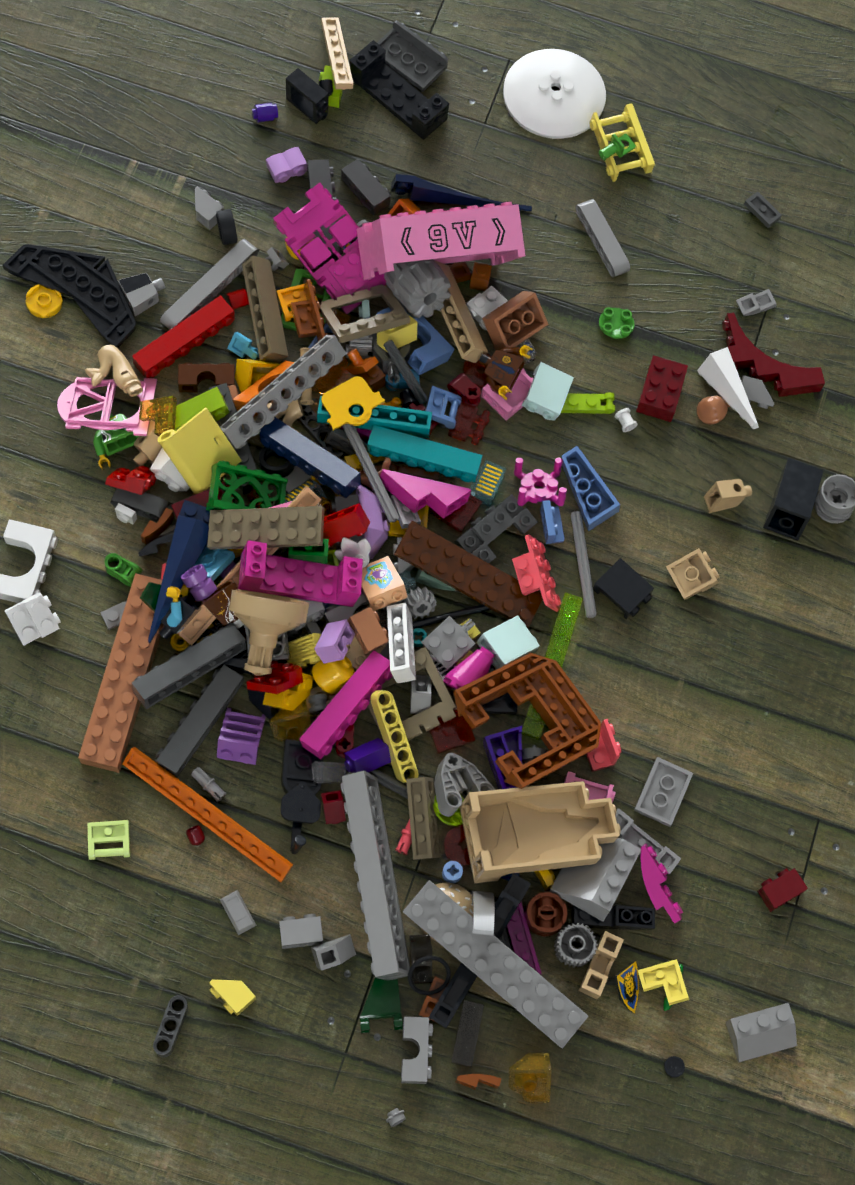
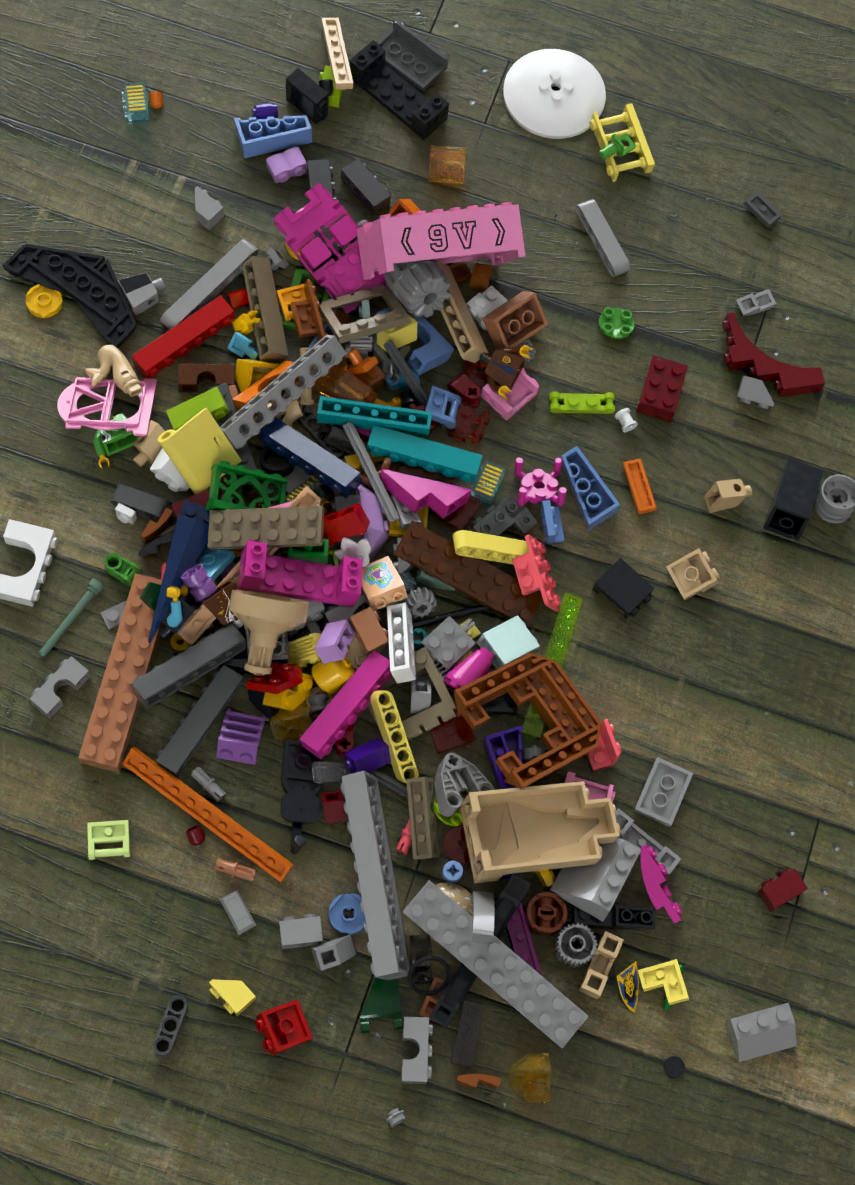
white plate [4,592,61,646] -> none
red plate [105,466,157,495] -> none
clear yellow plate [139,396,177,436] -> none
black tyre [216,209,238,245] -> none
yellow piece [321,376,385,431] -> none
dark blue plate [391,174,532,211] -> none
light aqua panel [522,362,574,421] -> none
light grey axle [571,511,597,618] -> none
white wedge [697,347,759,429] -> none
nougat hat [697,395,730,425] -> none
none -> light grey arch [30,656,91,719]
none -> sand green piece [39,578,105,657]
none -> clear light blue brick [121,82,150,124]
none -> orange piece [148,91,163,109]
none -> nougat axle [215,858,256,881]
none -> yellow plate [232,310,260,337]
none -> medium blue wedge [234,115,312,158]
none -> red plate [255,999,313,1056]
none -> medium blue plate [328,893,366,935]
none -> clear yellow bracket [429,146,466,184]
none -> light yellow beam [452,530,529,565]
none -> orange plate [622,458,657,515]

